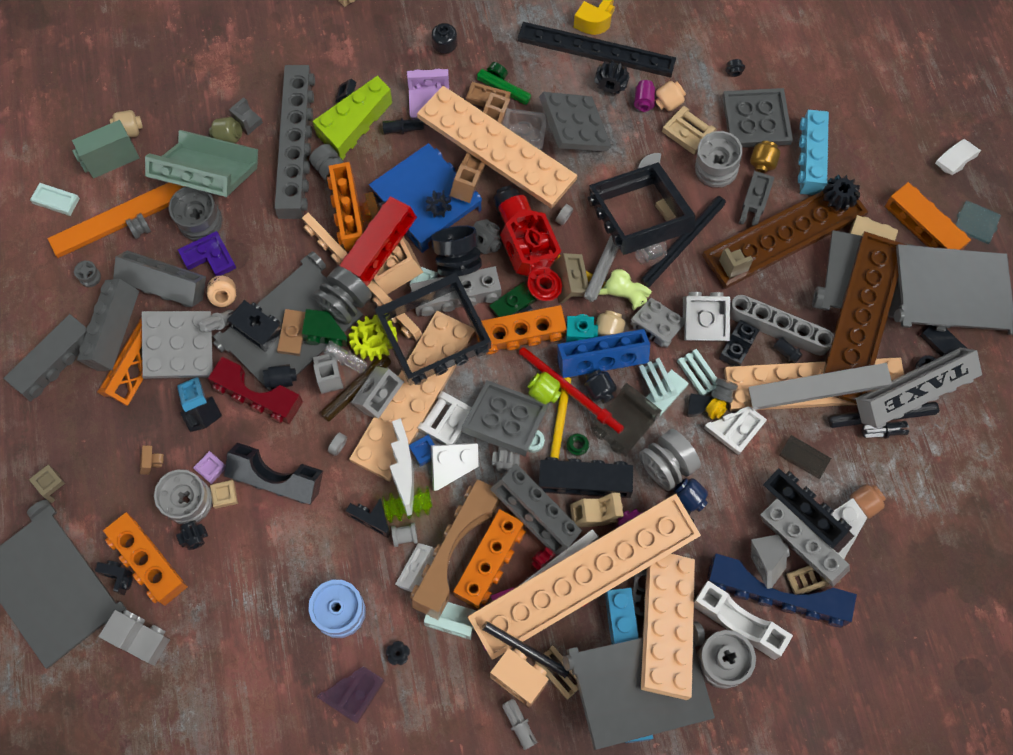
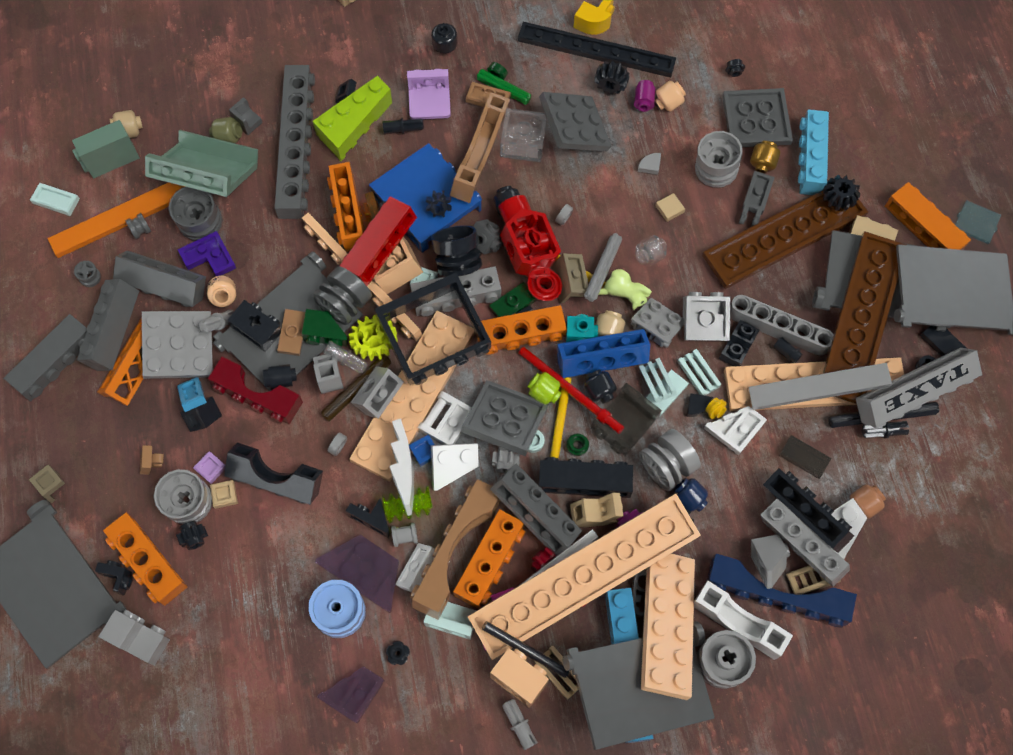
dark grey wheel [309,144,345,184] -> none
light nougat plate [417,86,577,209] -> none
black window [587,162,695,255] -> none
black axle [640,196,726,288] -> none
tan plate [662,106,717,155] -> none
dark grey wheel [711,378,738,403] -> none
dark tan panel [719,248,753,278] -> none
white slope [935,139,981,175] -> none
none -> clear purple wing [315,535,399,613]

